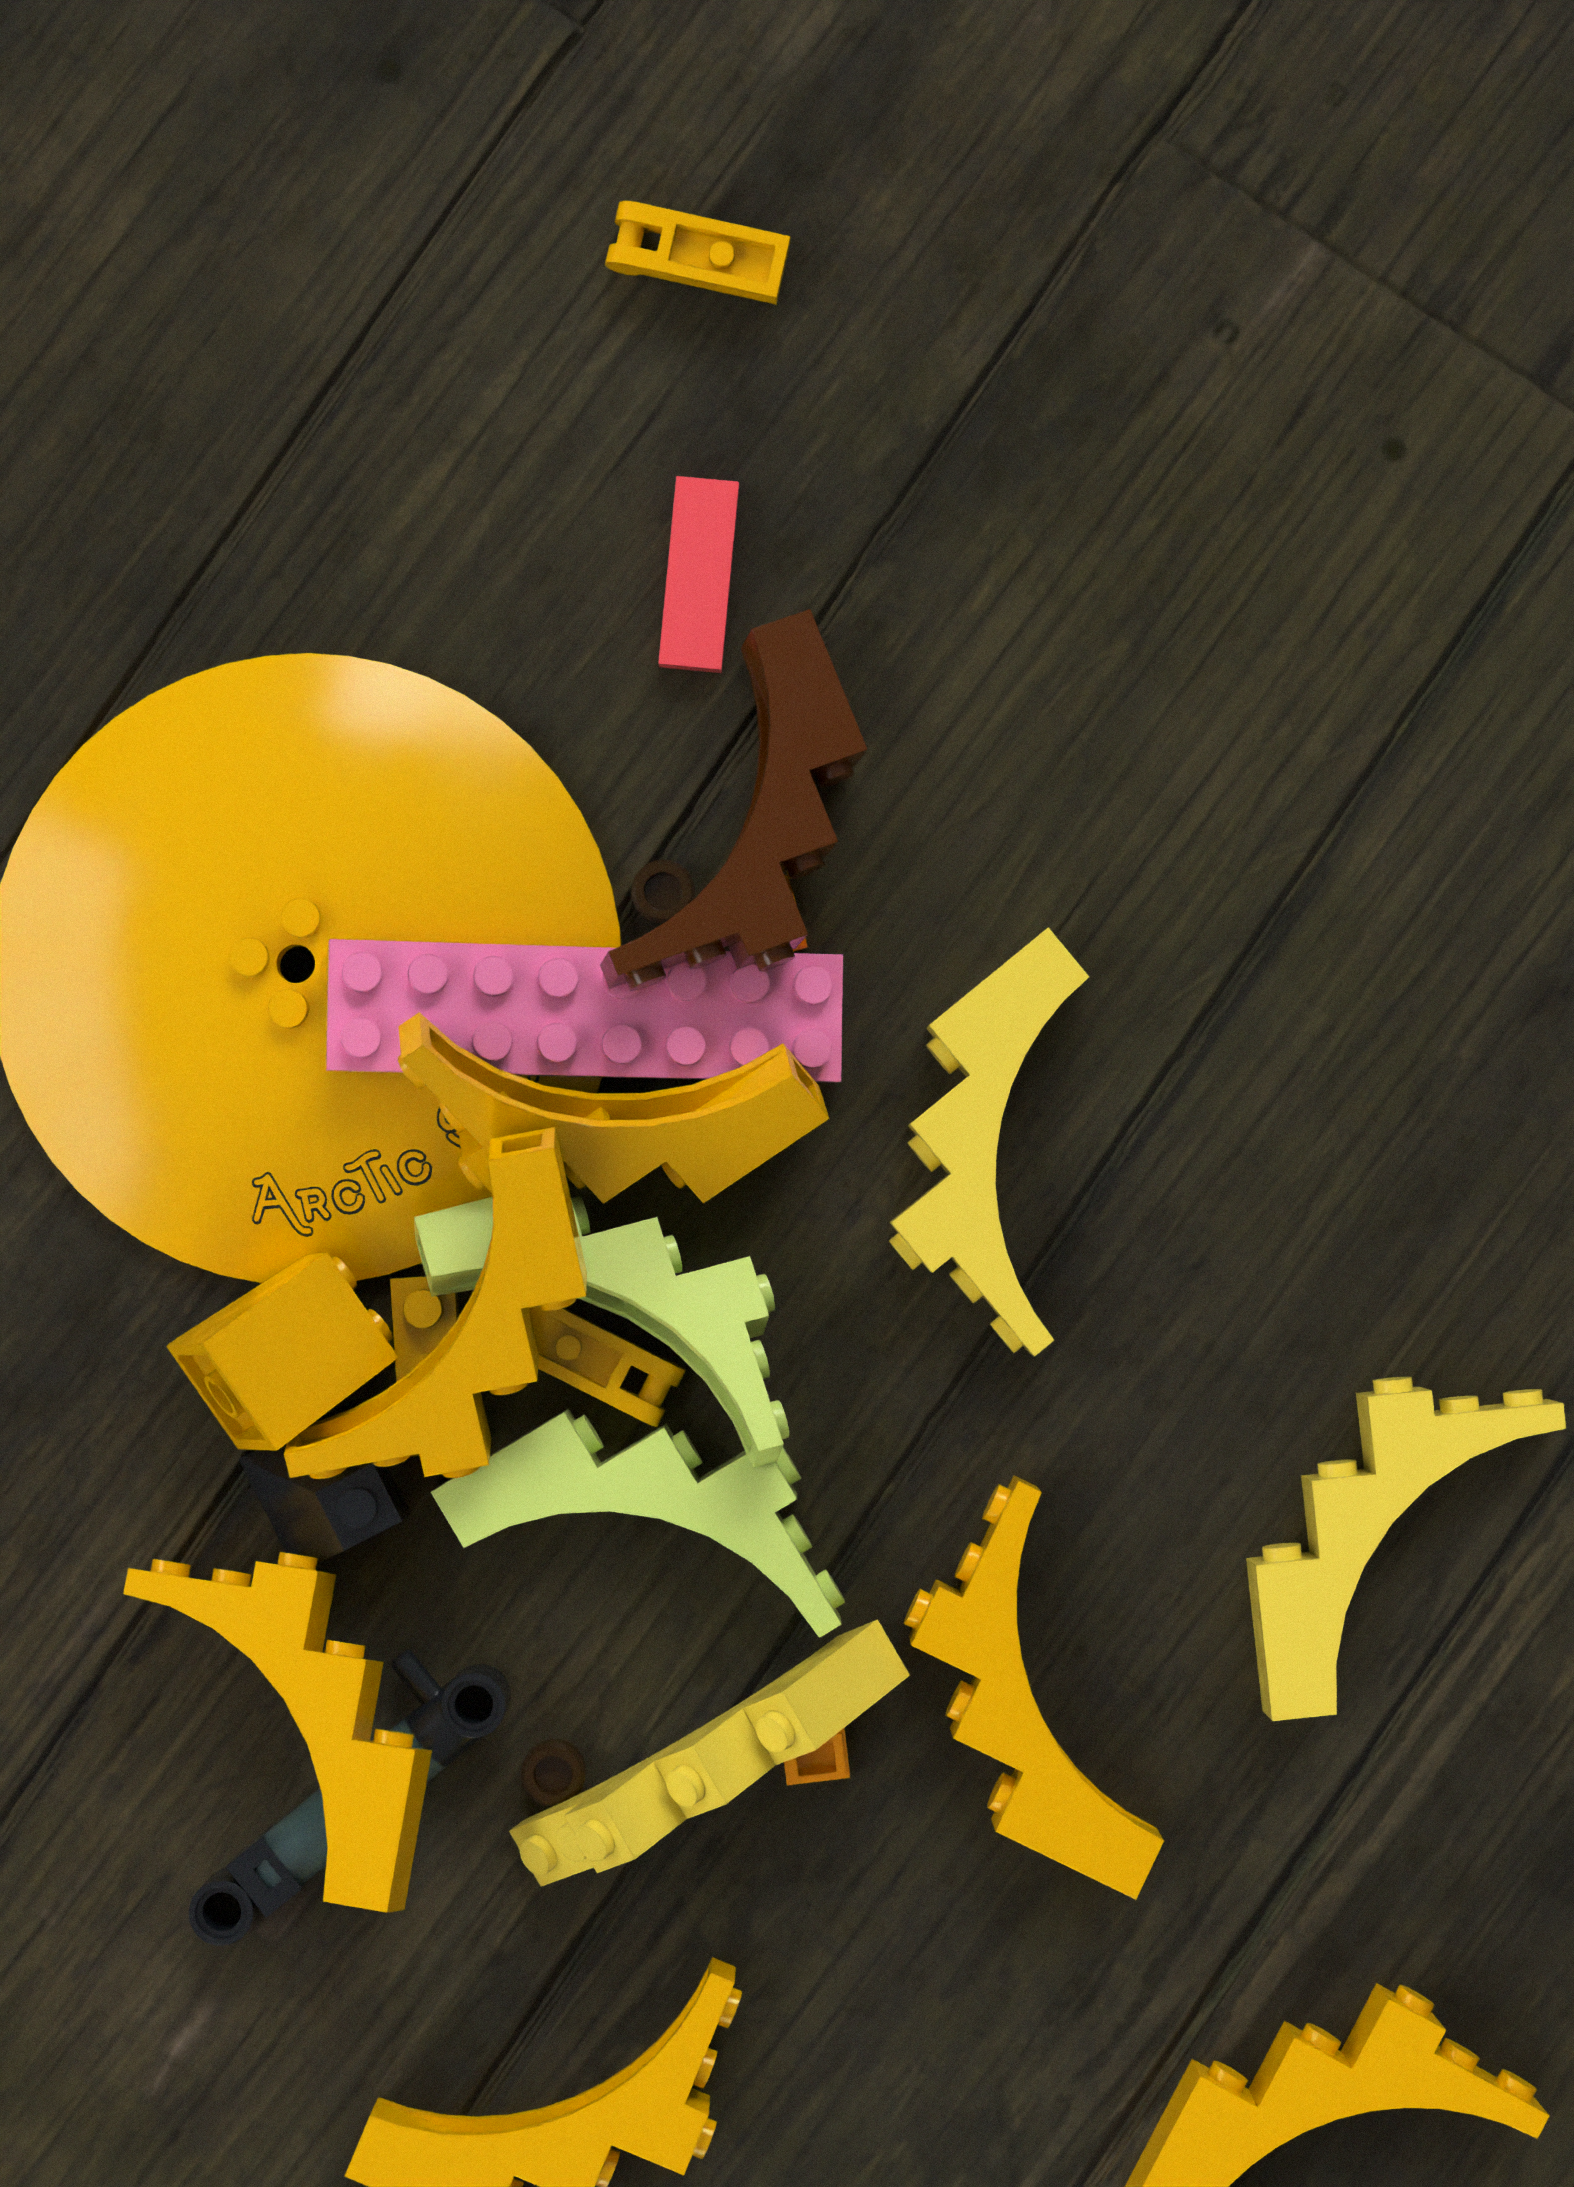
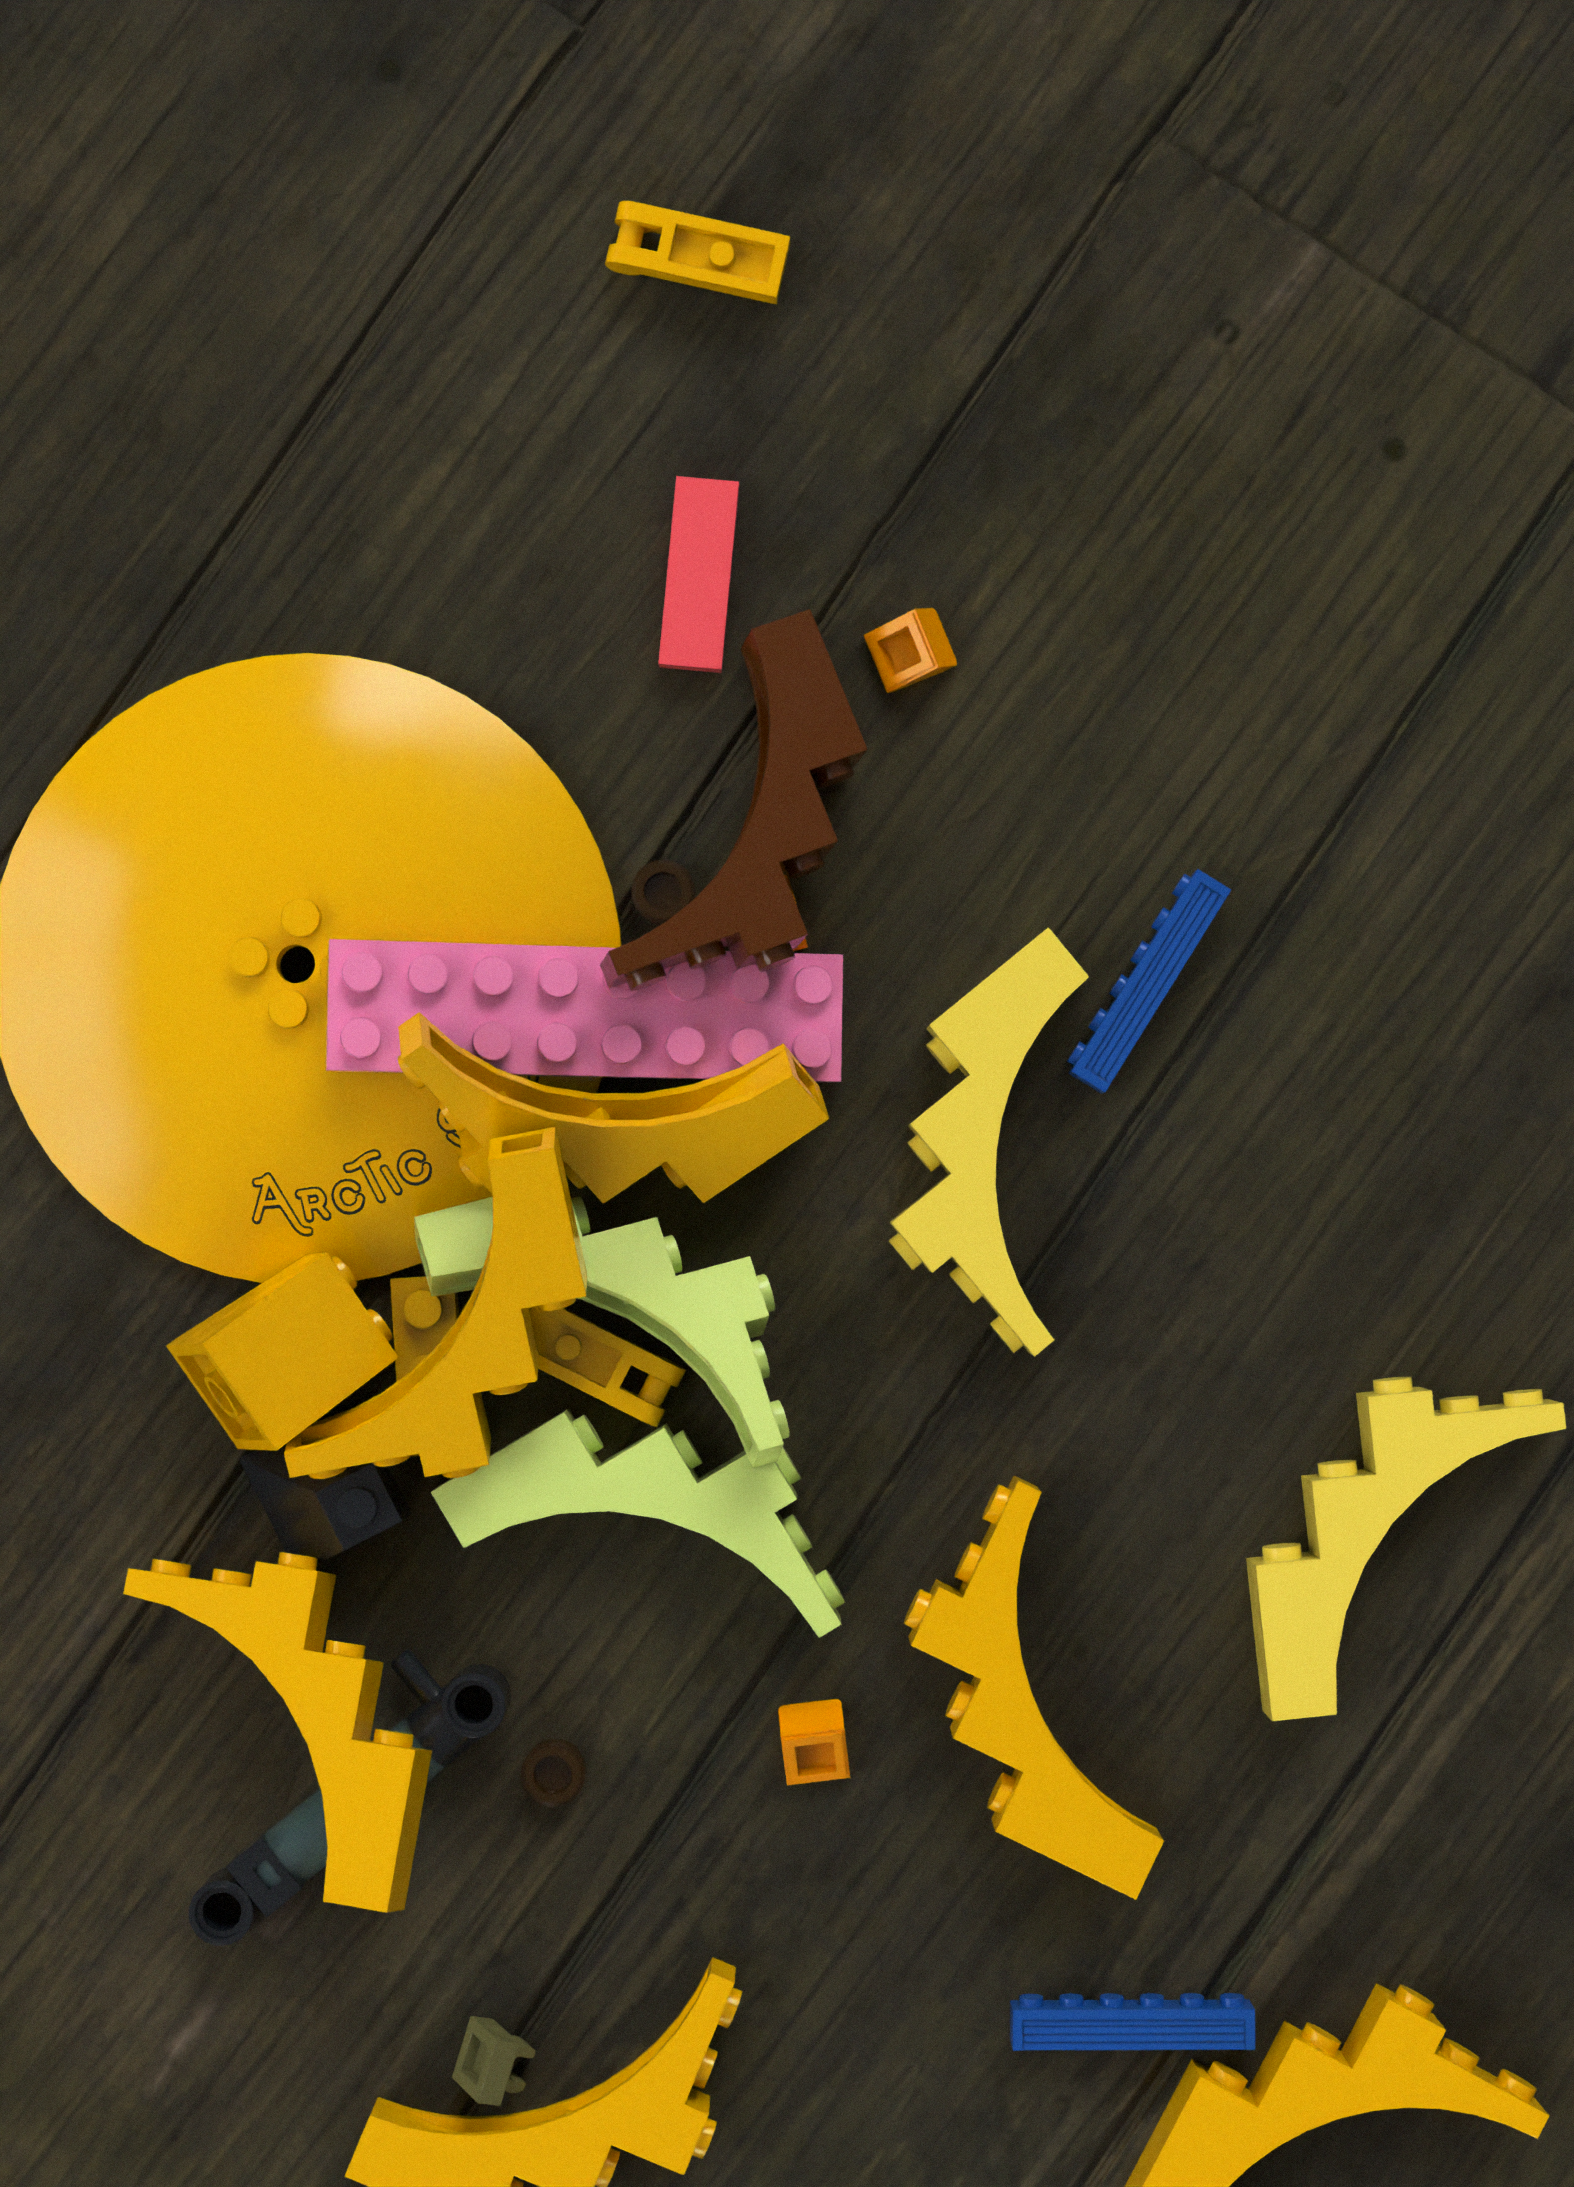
light yellow arch [509,1619,910,1887] -> none
none -> olive tile [452,2016,536,2106]
none -> light orange slope [863,608,957,693]
none -> blue piece [1010,1993,1255,2051]
none -> blue piece [1067,869,1231,1094]

